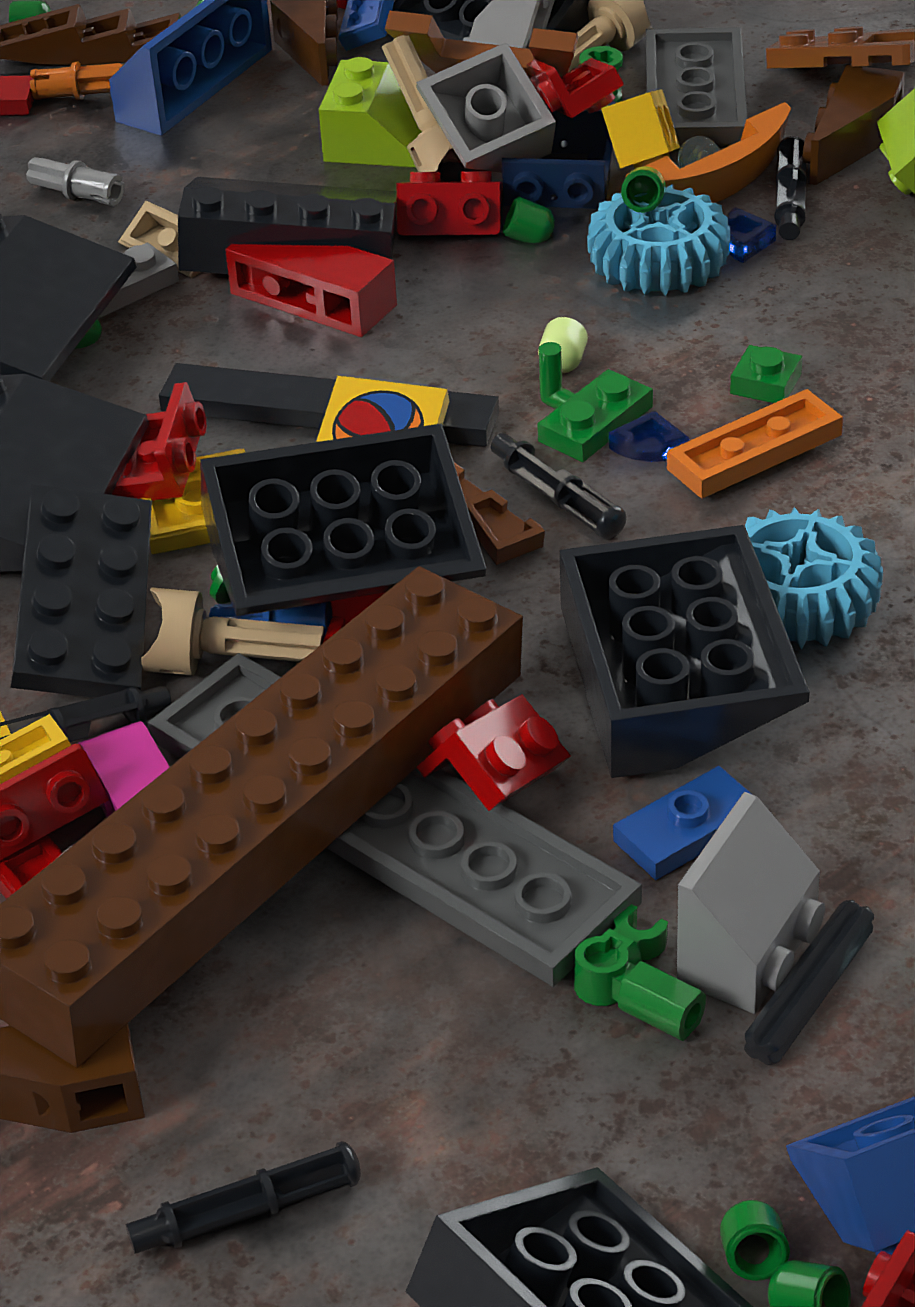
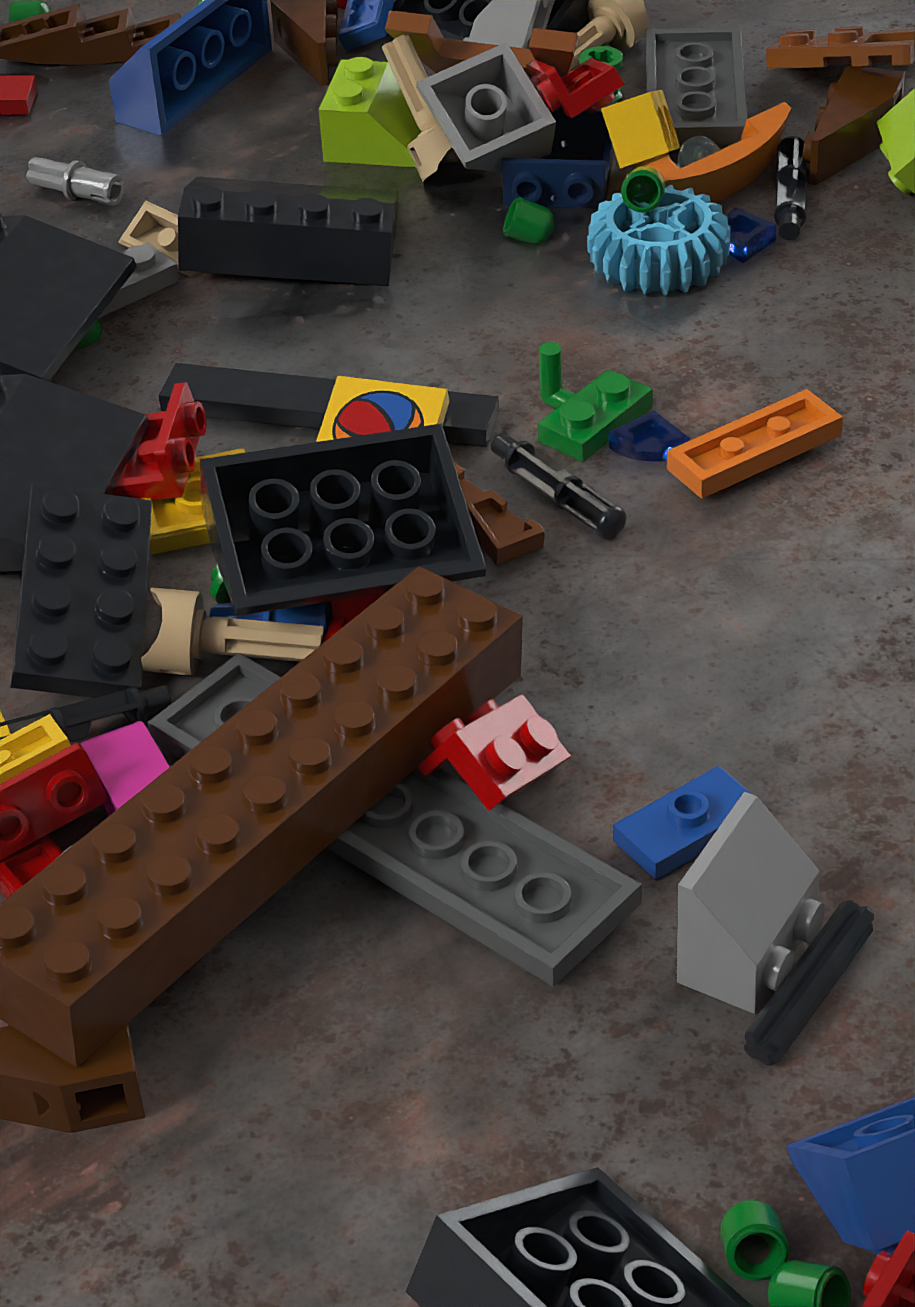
orange axle [30,61,123,100] -> none
black piece [125,1141,361,1254] -> none
red slope [225,244,397,338] -> none
red bracket [396,171,503,235] -> none
yellowish green piece [538,317,588,374] -> none
black slope [559,525,810,778] -> none
green bar [574,904,706,1041] -> none
green plate [730,345,802,403] -> none
medium azure gear [745,507,883,649] -> none

